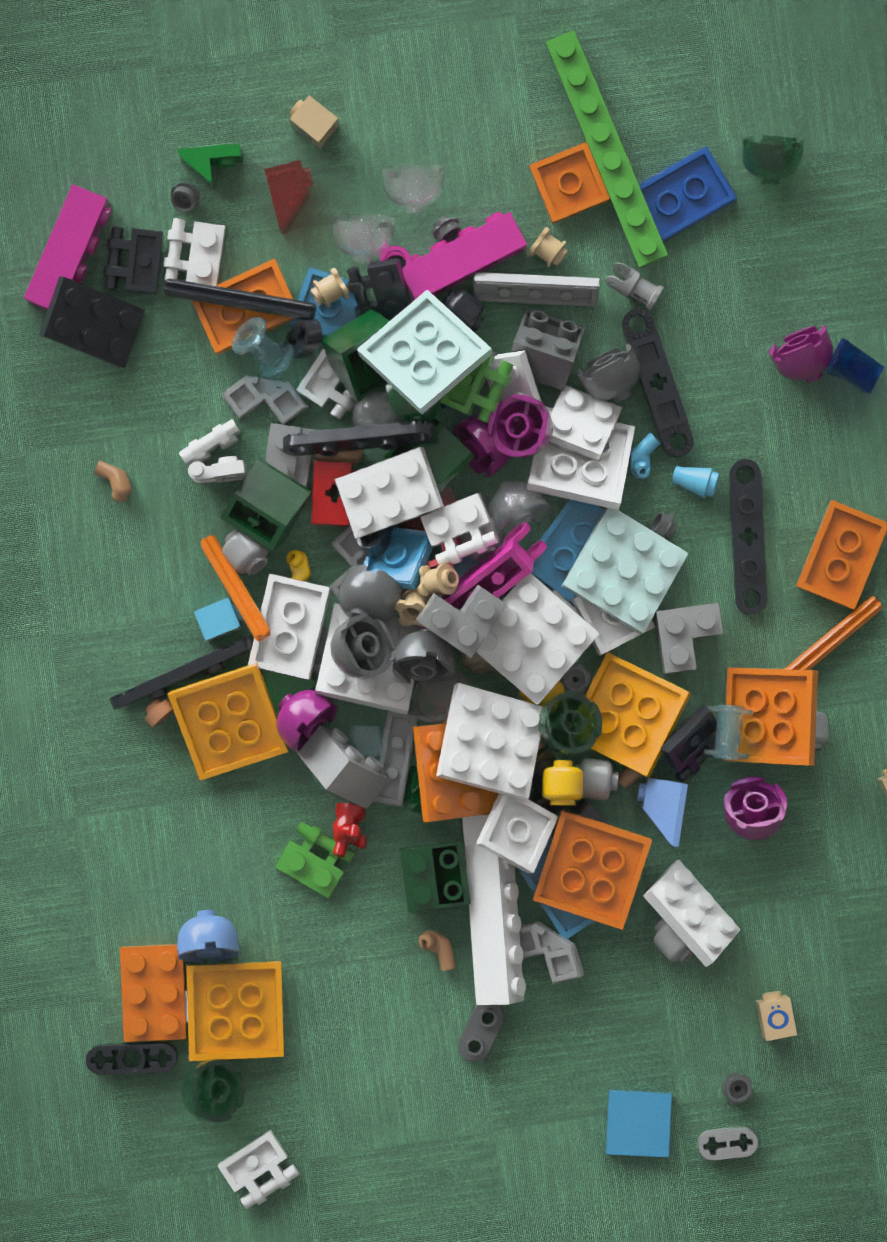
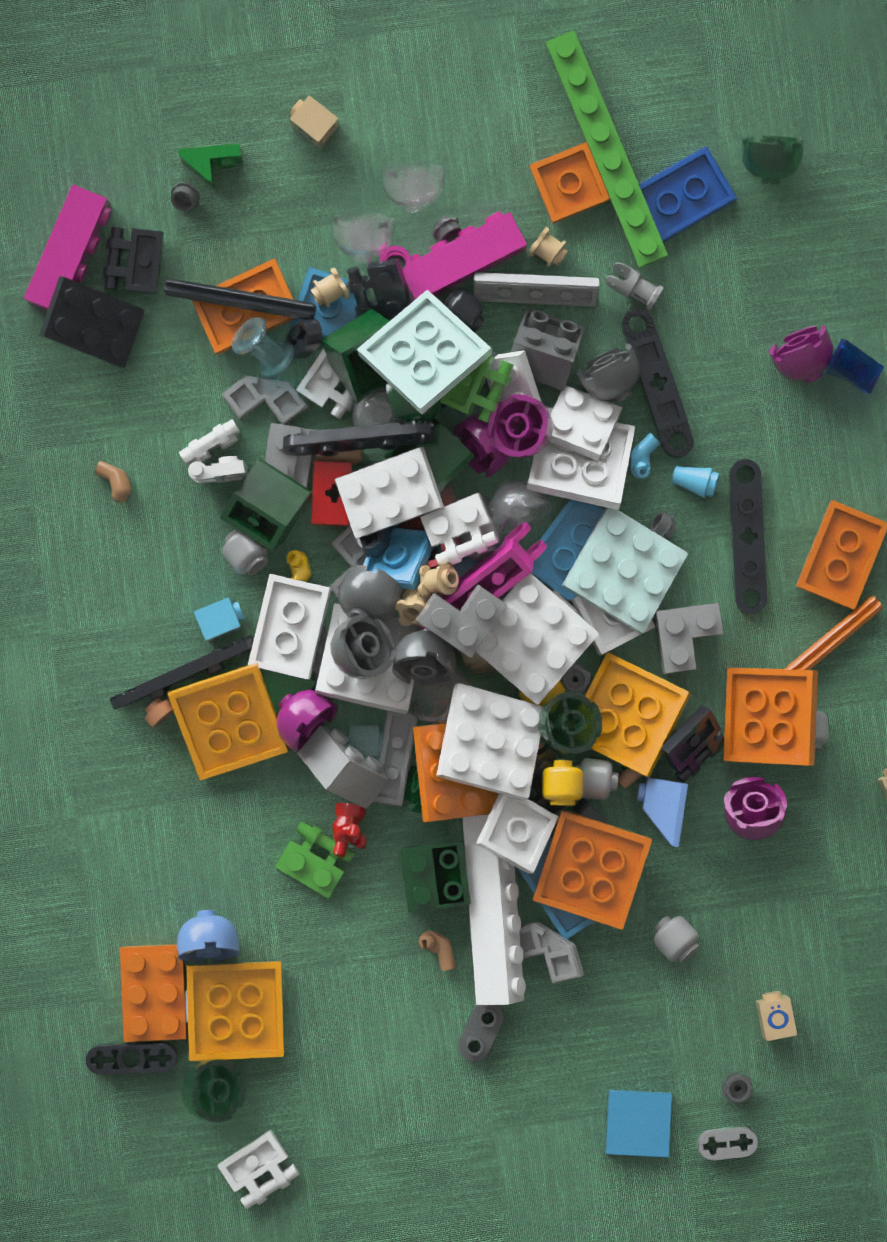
white plate [163,218,226,286] -> none
orange axle [201,535,271,641] -> none
clear red slope [264,160,313,234] -> none
white plate [643,859,741,967] -> none
clear light blue hose [704,704,753,760] -> none

